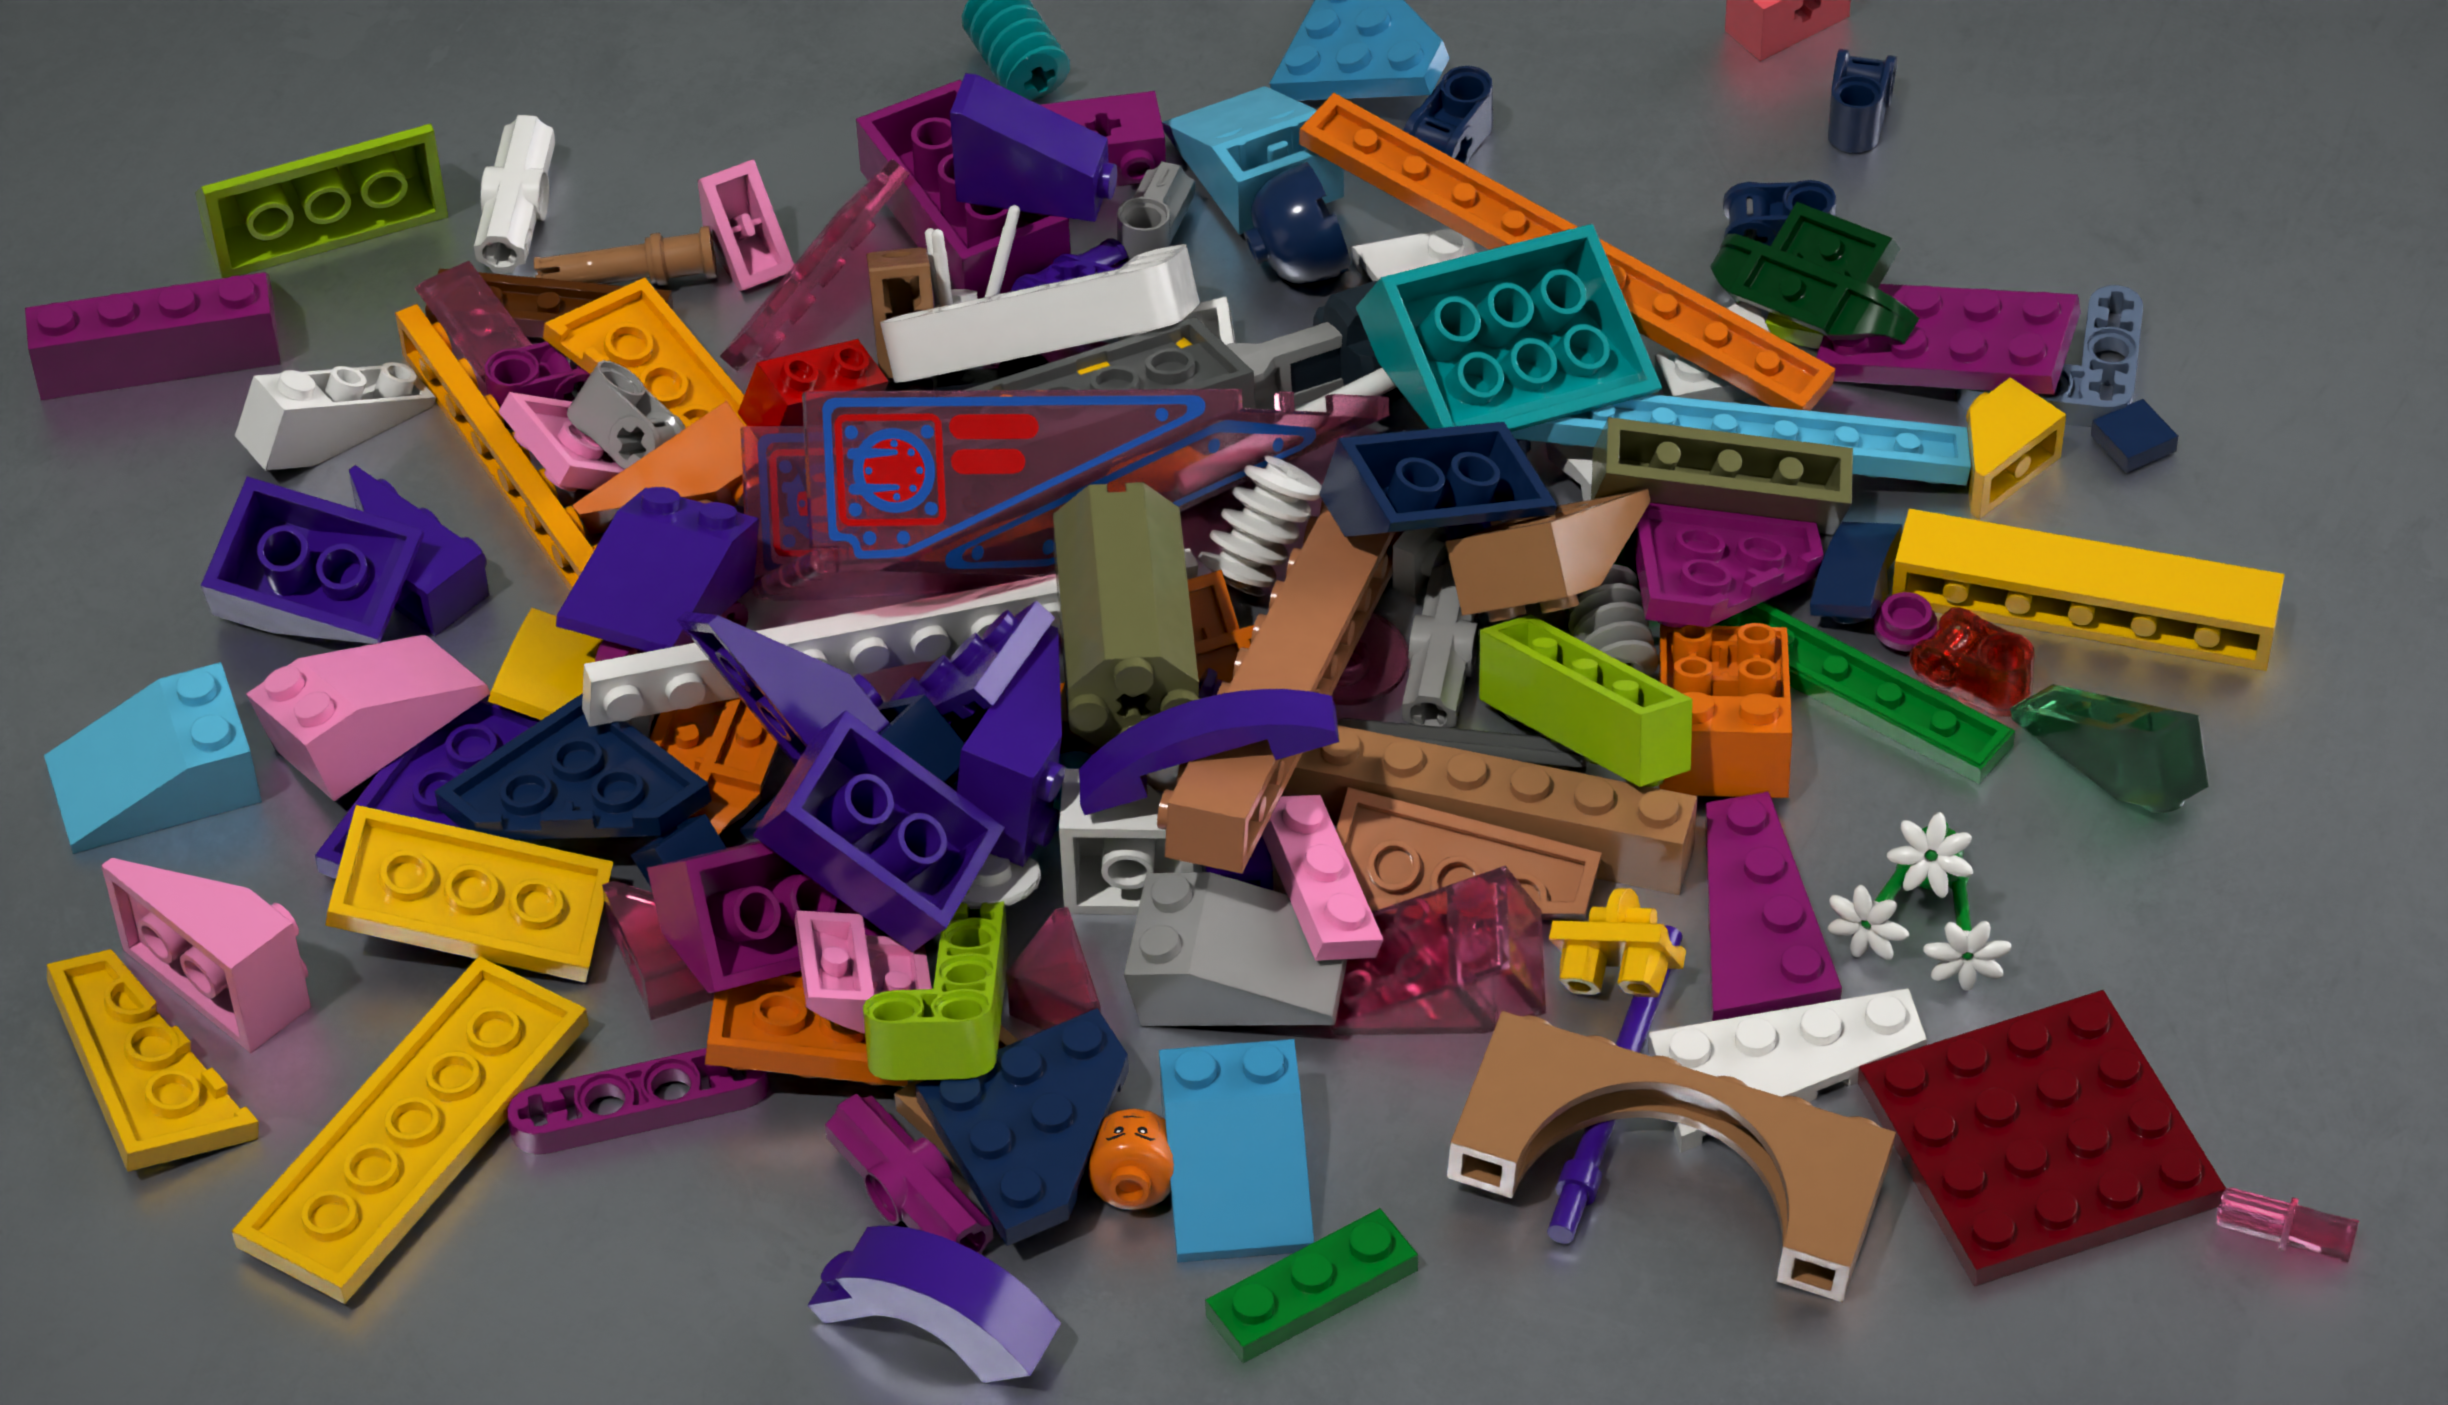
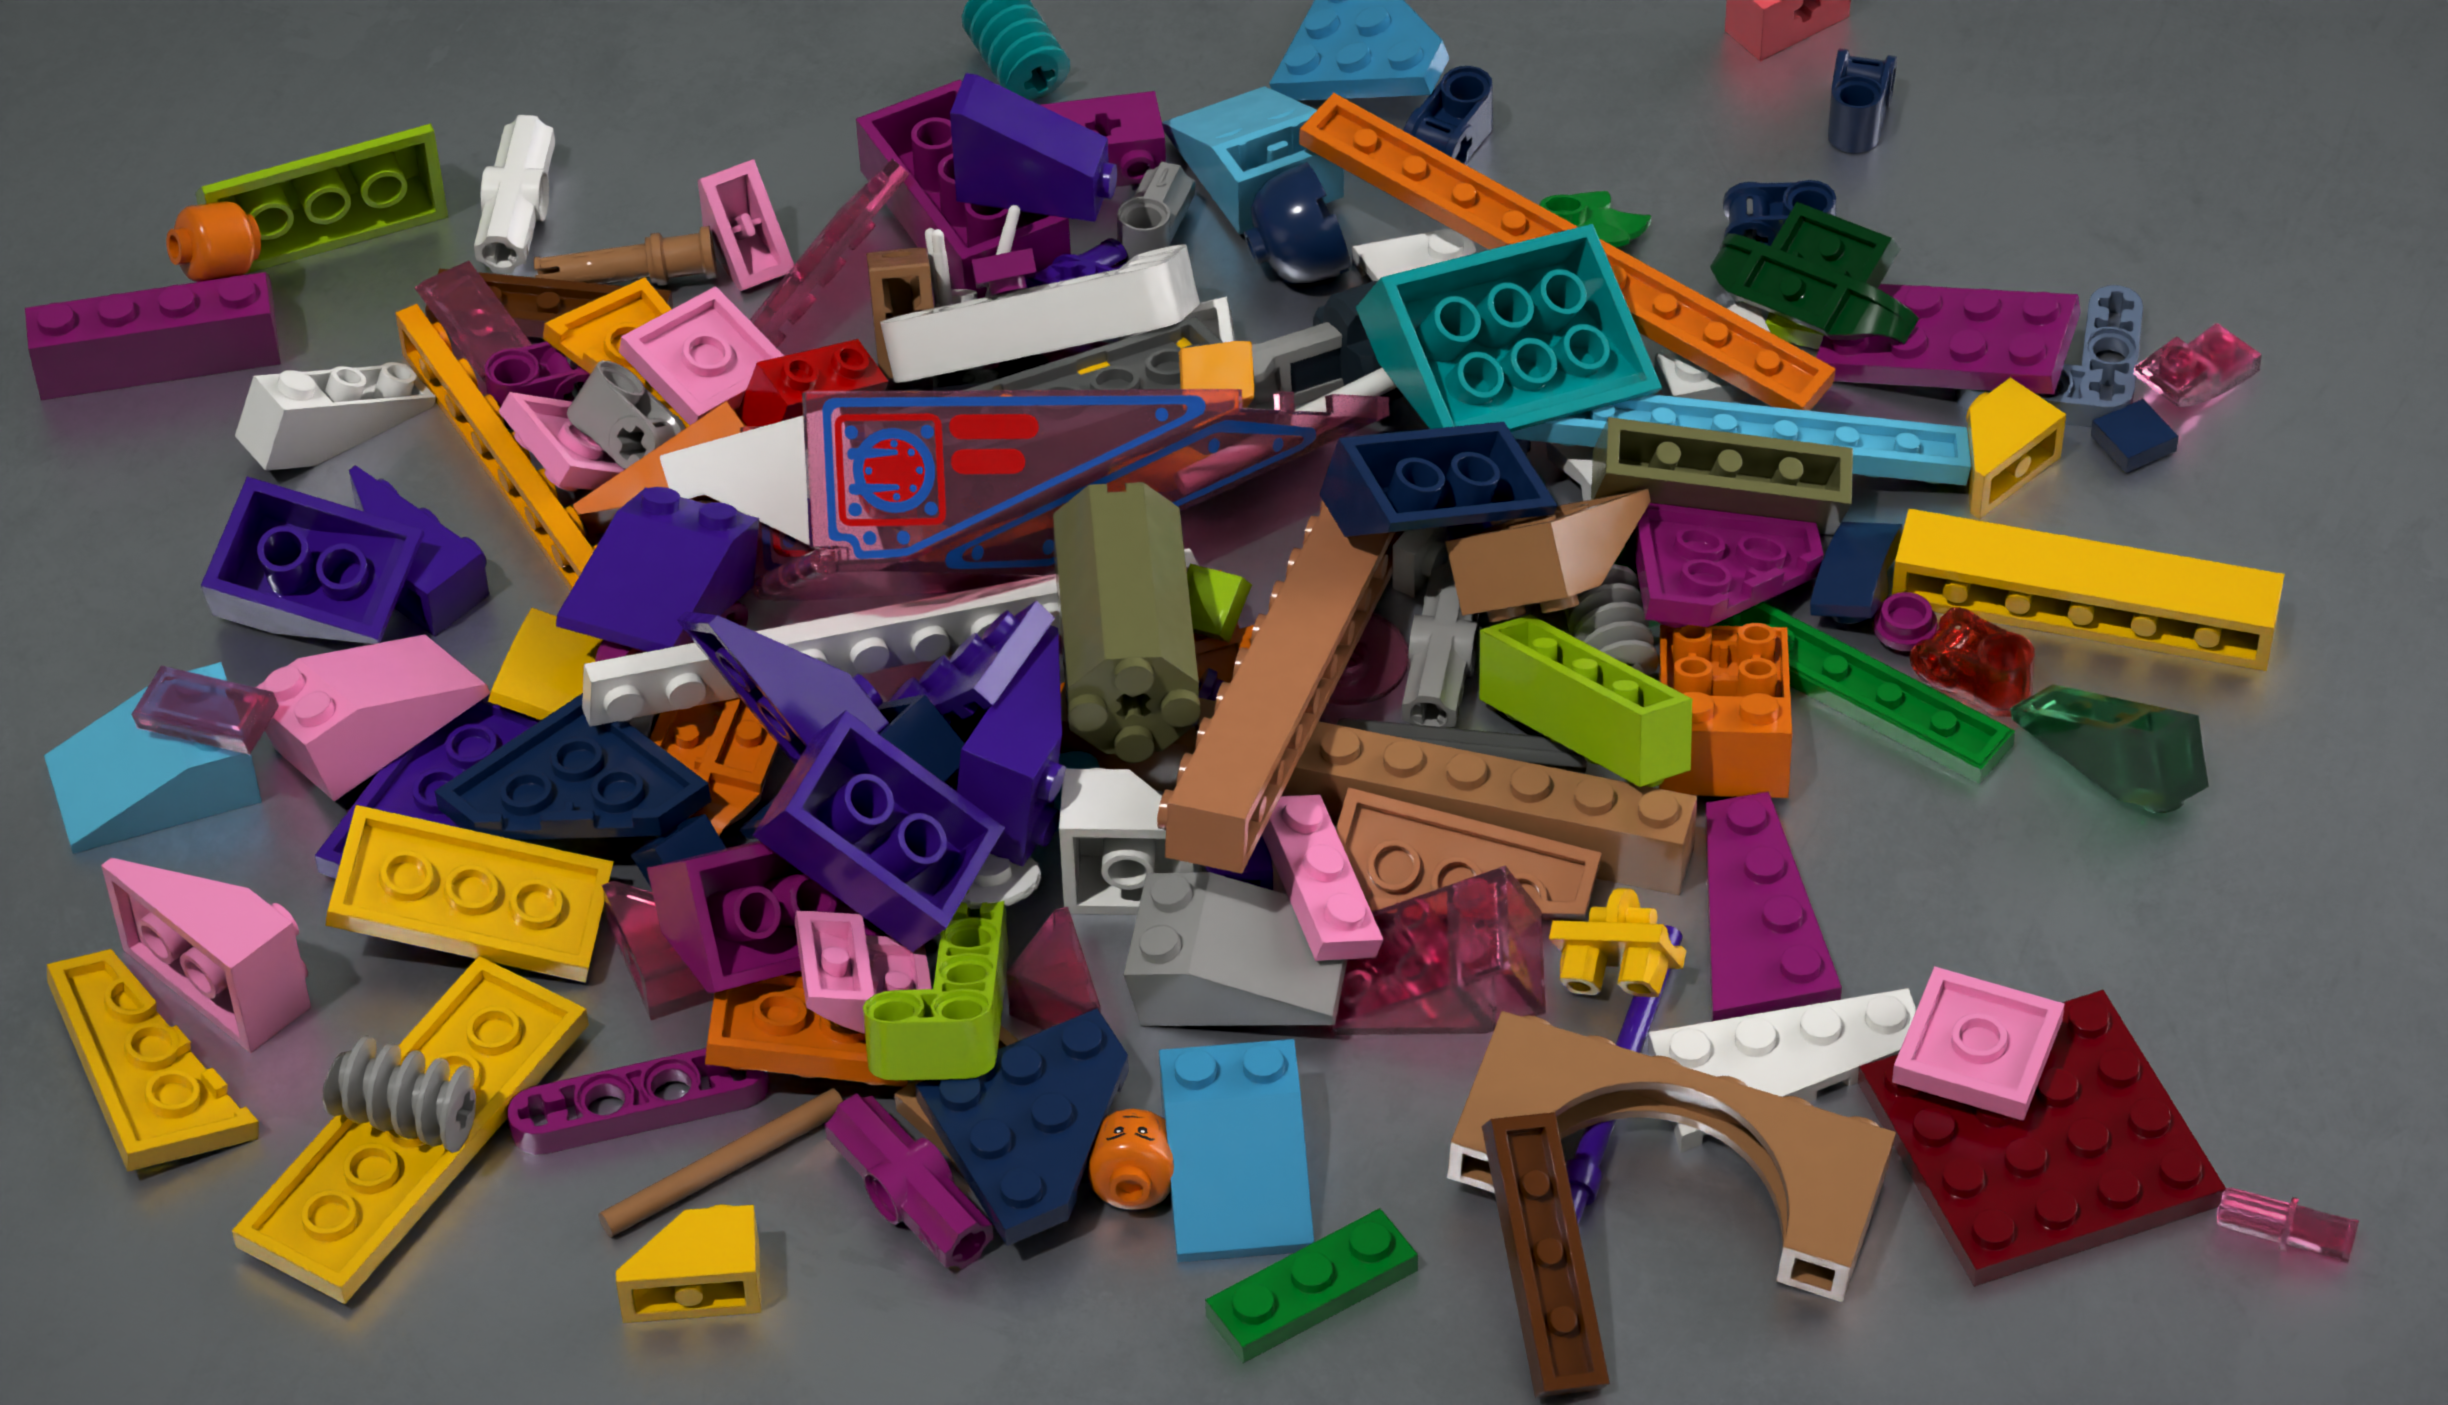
arch [807,1226,1061,1383] -> none
dark purple slope [1079,689,1339,816] -> none
white piece [1198,456,1322,597] -> none
white plant [1828,812,2011,991] -> none
none -> clear pink tile [131,665,279,755]
none -> orange head [166,201,261,282]
none -> light grey piece [322,1035,476,1153]
none -> medium nougat bar [598,1088,843,1237]
none -> yellow slope [616,1204,761,1323]
none -> bright pink plate [619,286,784,425]
none -> white sticker [660,408,892,584]
none -> magenta plate [972,248,1037,296]
none -> light orange slope [1179,341,1254,414]
none -> lime tile [1187,563,1252,643]
none -> reddish brown plate [1482,1112,1610,1398]
none -> green plate [1539,191,1651,247]
none -> bright pink plate [1892,966,2065,1121]
none -> clear pink slope [2134,323,2262,407]

